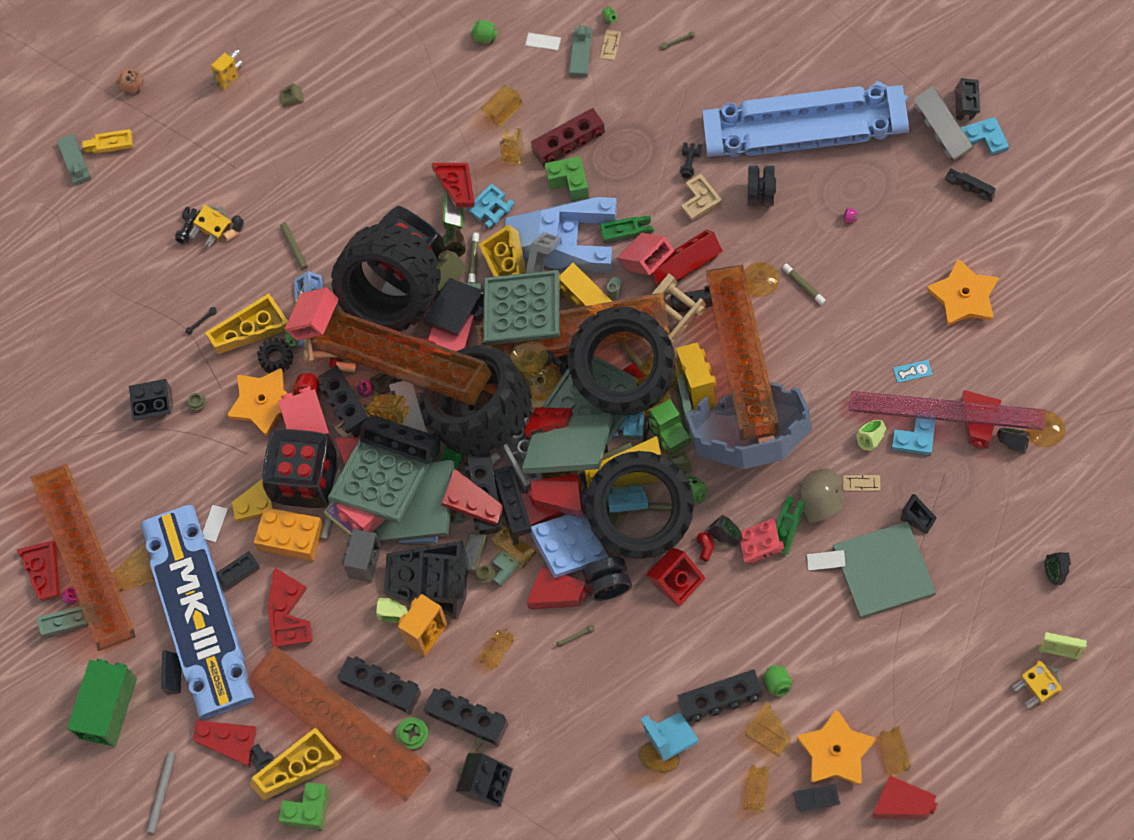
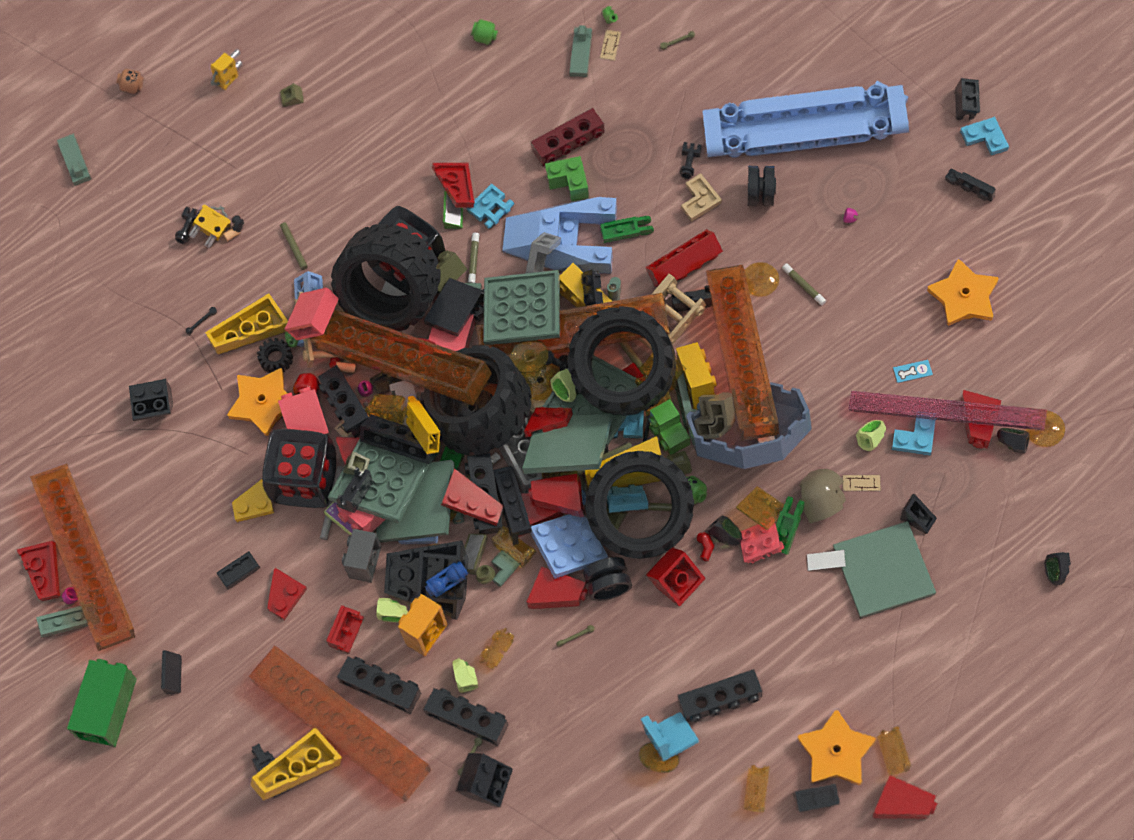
yellow hinge [82,129,133,153] -> none
clear yellow wing [113,543,155,592] -> none
panel [140,505,255,720] -> none
light grey bar [147,753,175,834] -> none
olive plate [187,393,206,411] -> none
red wing [192,720,257,768] -> none
white sticker [203,505,228,542] -> none
light orange brick [254,507,323,562] -> none
red wing [268,609,313,648] -> none
bright green brick [279,782,330,831] -> none
bright green gear [396,717,428,750] -> none
dark brown rock [443,227,466,257] -> none
yellow wedge [479,224,526,277] -> none
clear yellow hinge [481,85,523,128] -> none
clear yellow hinge [500,128,524,164] -> none
white sticker [525,33,561,50] -> none
coral brick [617,233,674,275] -> none
clear yellow wing [745,701,791,757] -> none
bright green head [763,665,793,697] -> none
light grey wedge [914,86,975,161] -> none
yellow piece [1012,661,1062,709] -> none
yellowish green tile [1039,632,1087,660] -> none
none -> red hinge [326,605,364,653]
none -> black hinge [337,467,373,513]
none -> olive slope [343,451,370,475]
none -> yellow hinge [406,396,440,454]
none -> blue piece [425,561,469,598]
none -> yellowish green rock [452,658,479,693]
none -> yellowish green rock [550,369,577,402]
none -> black hinge [581,269,604,310]
none -> dark tan brick [694,392,736,439]
none -> clear yellow hinge [736,486,784,530]

